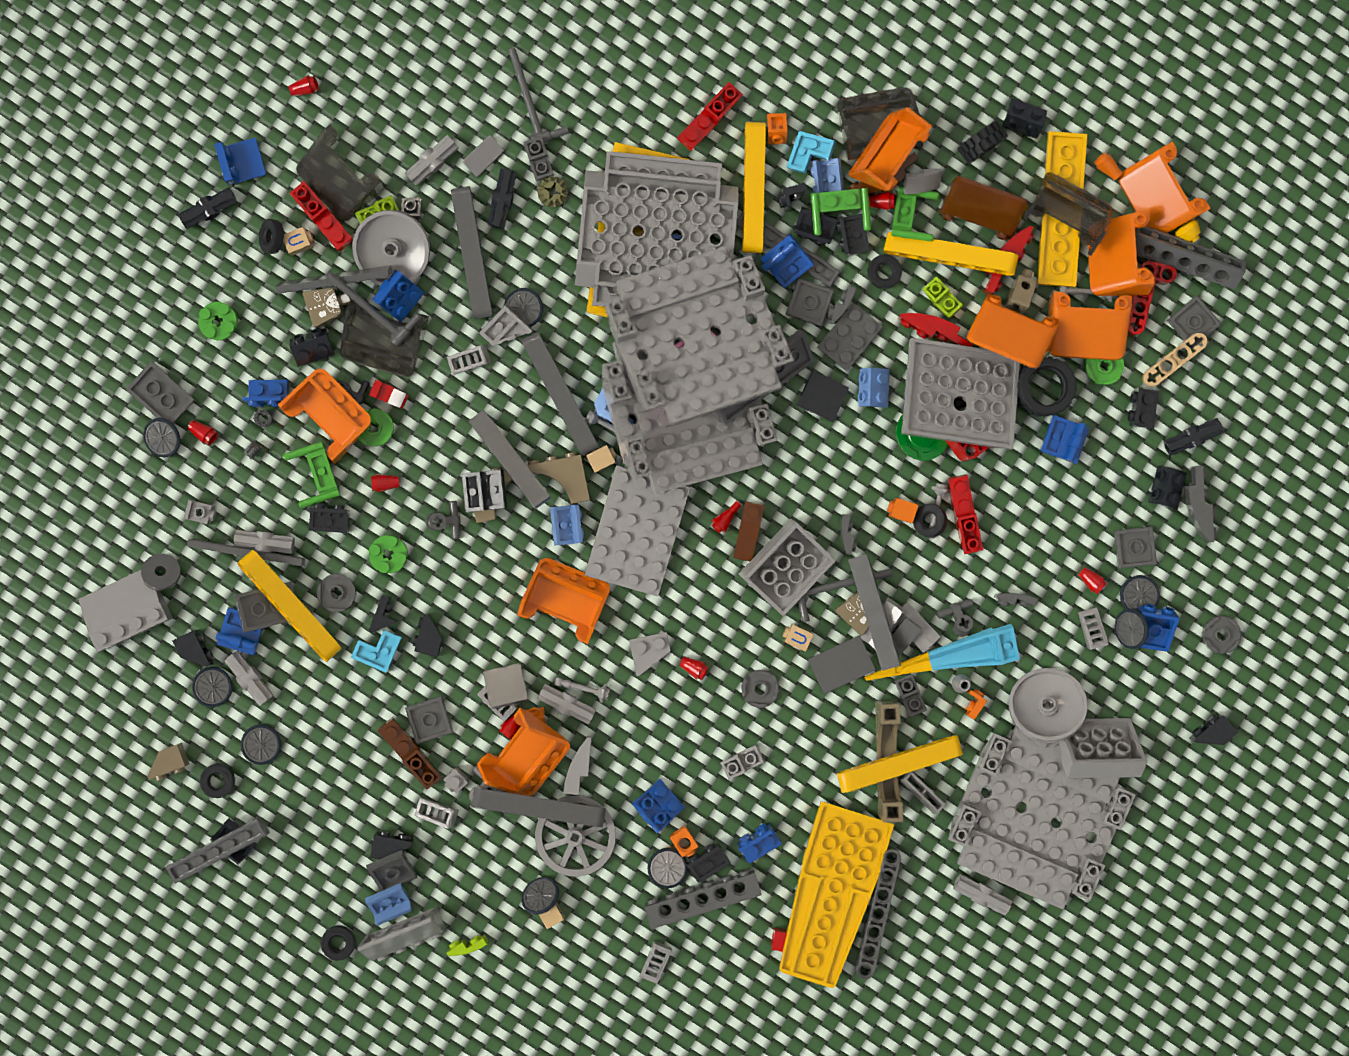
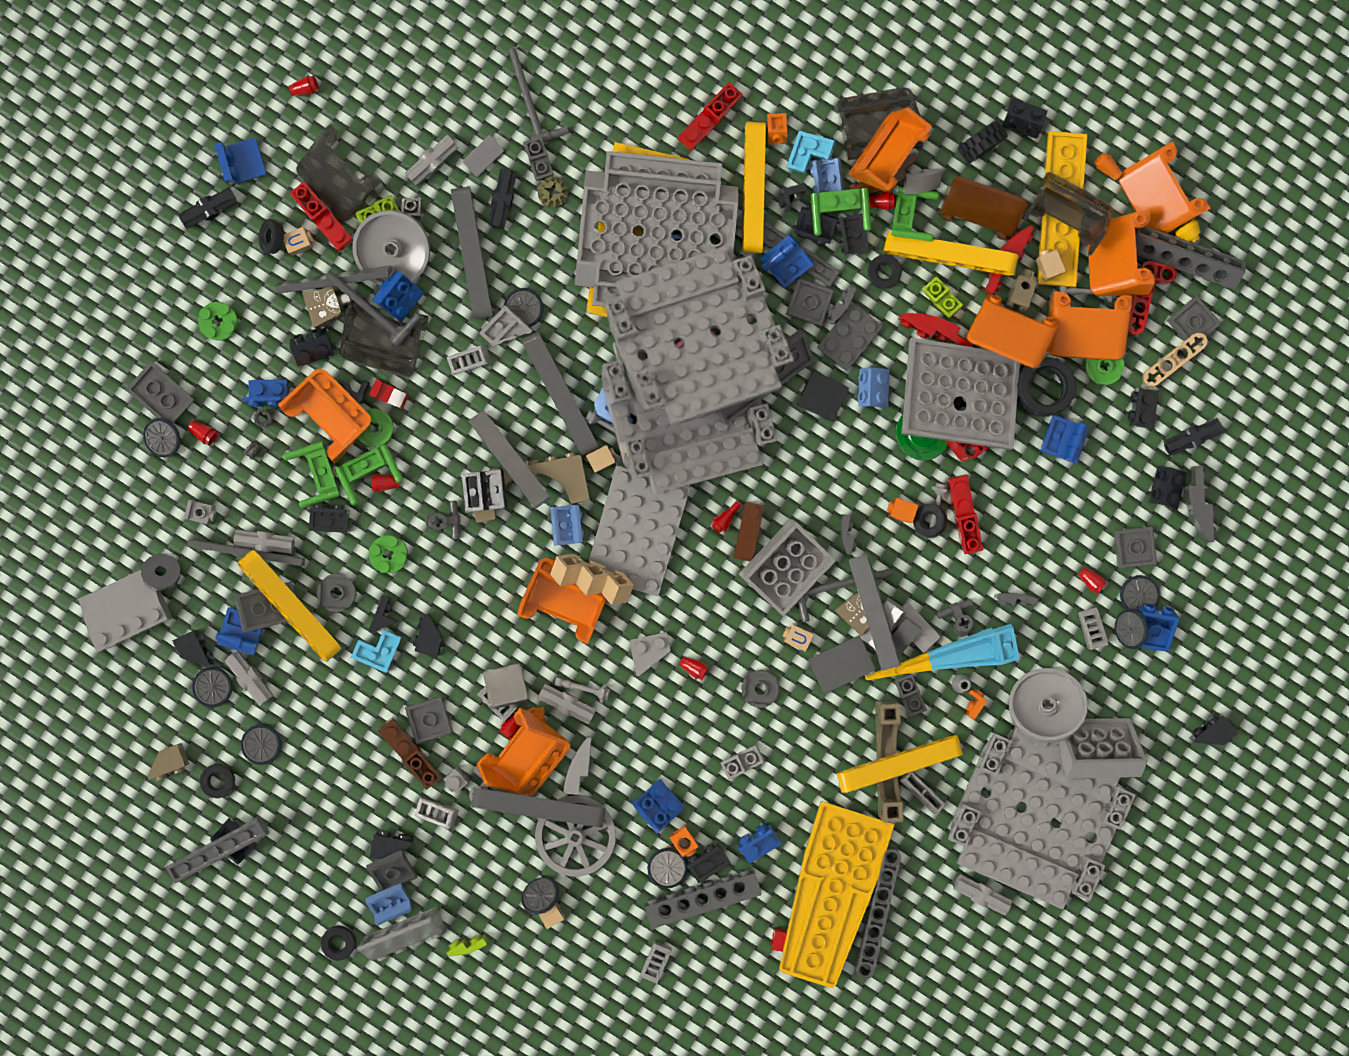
dark grey tile [1202,616,1241,654] -> none
none -> bright green plate [335,444,403,505]
none -> tan brick [550,554,634,605]
none -> tan brick [1036,249,1066,281]

